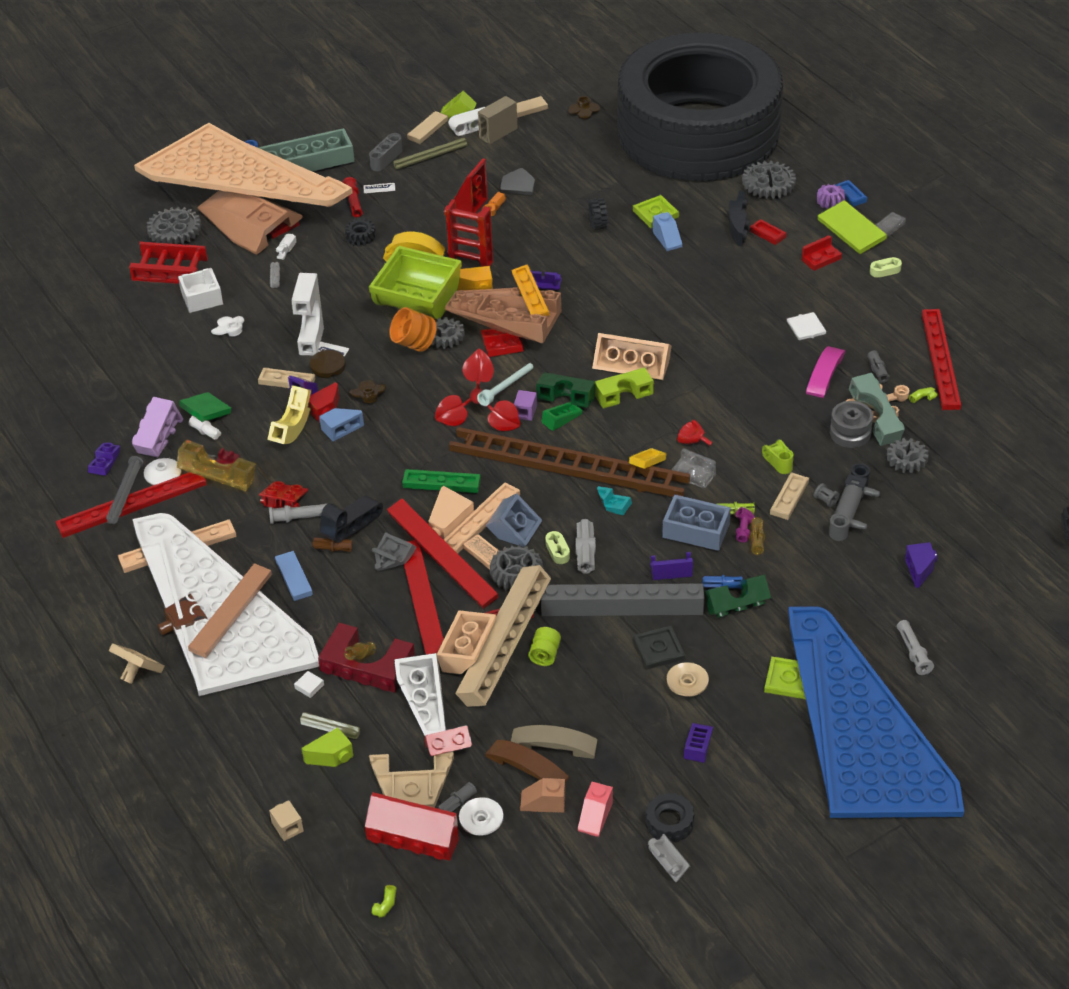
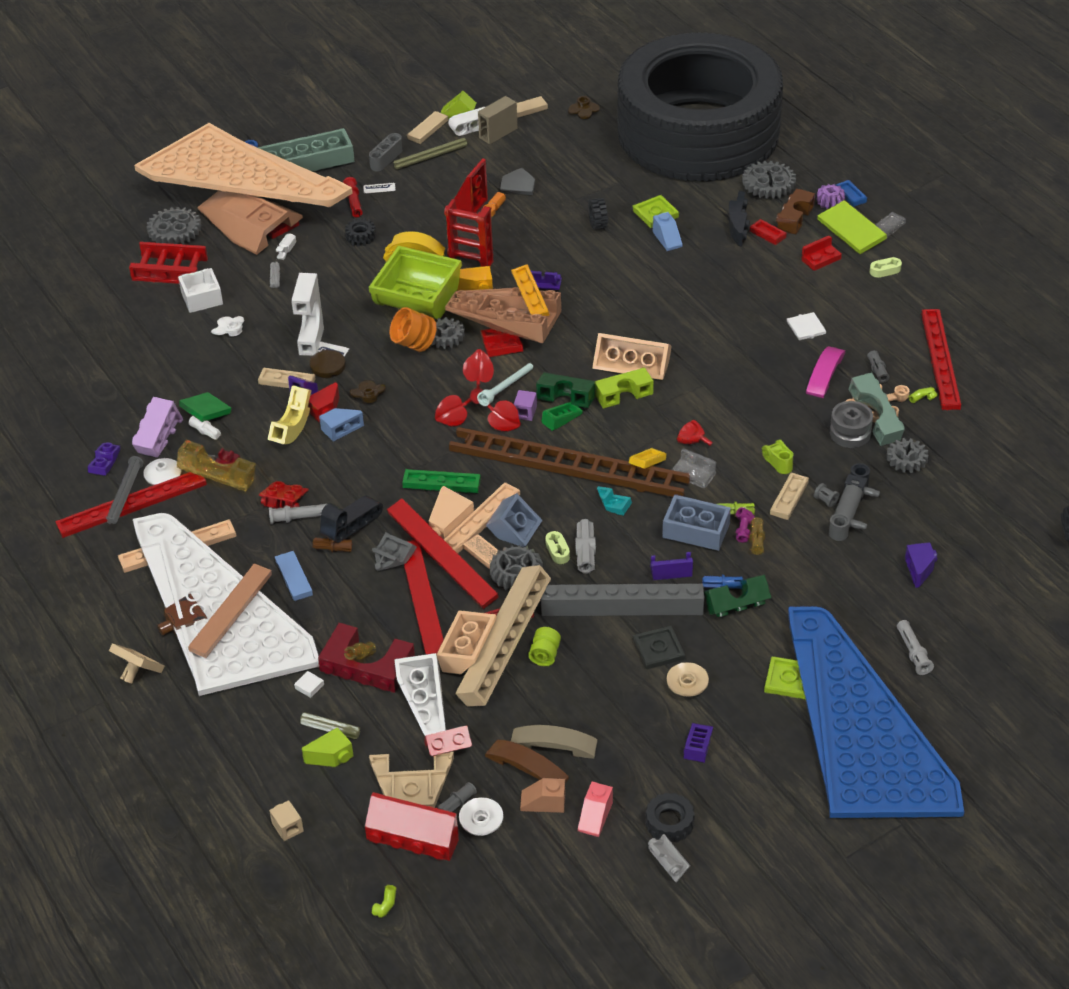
none -> reddish brown arch [776,188,815,235]

